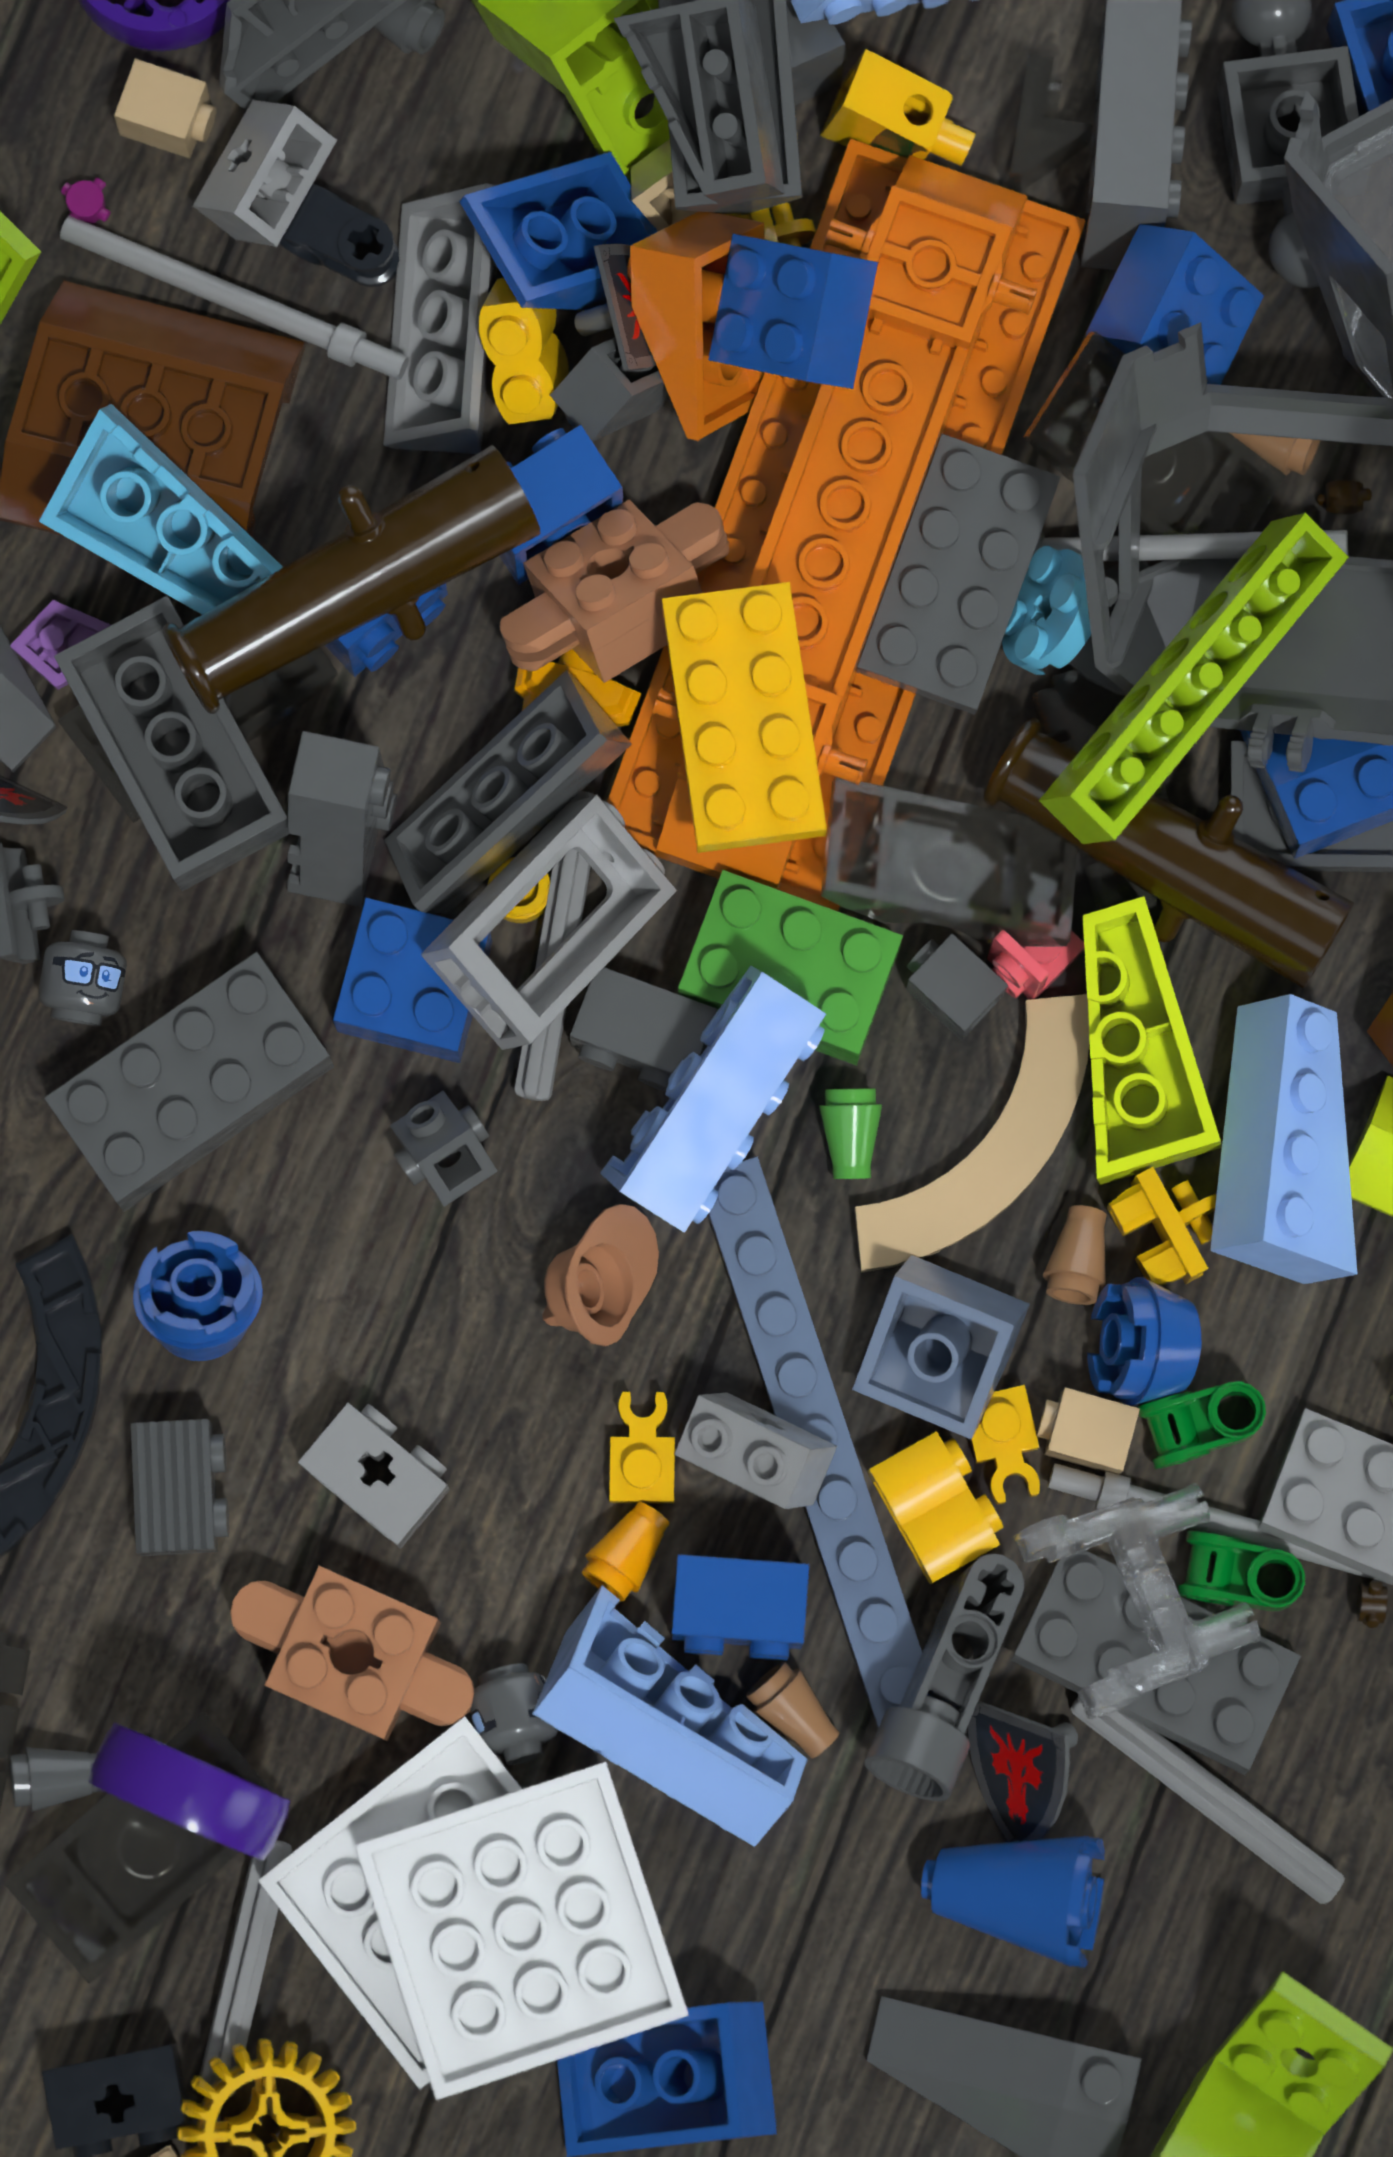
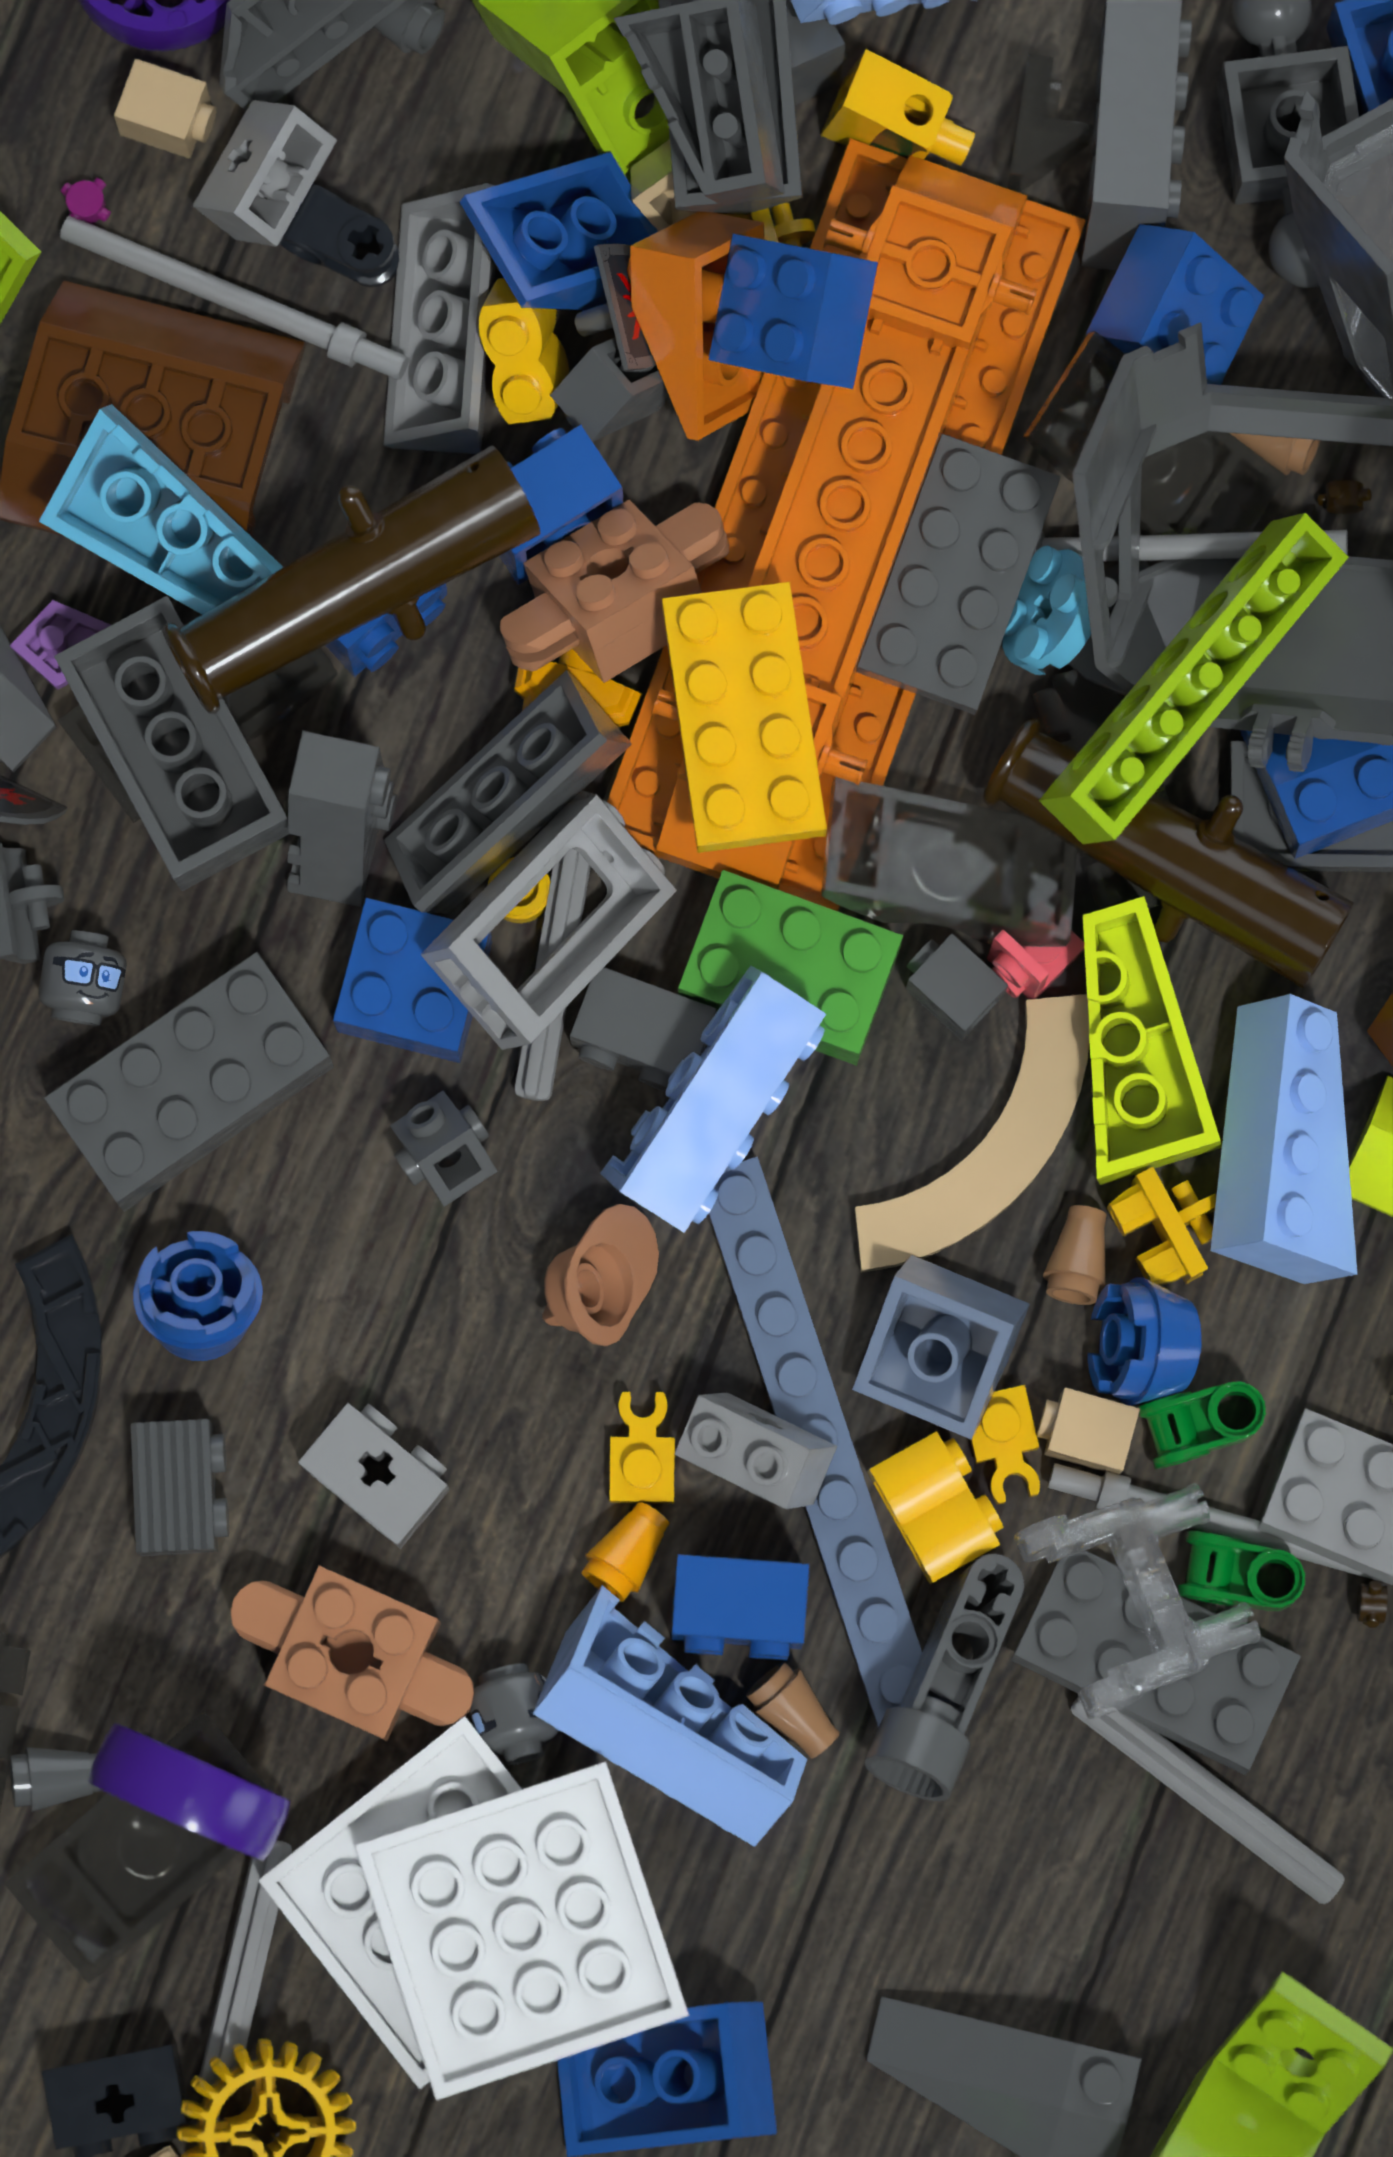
bright green cone [819,1088,882,1179] -> none
blue cone [921,1836,1105,1968] -> none
shield [968,1701,1078,1842] -> none

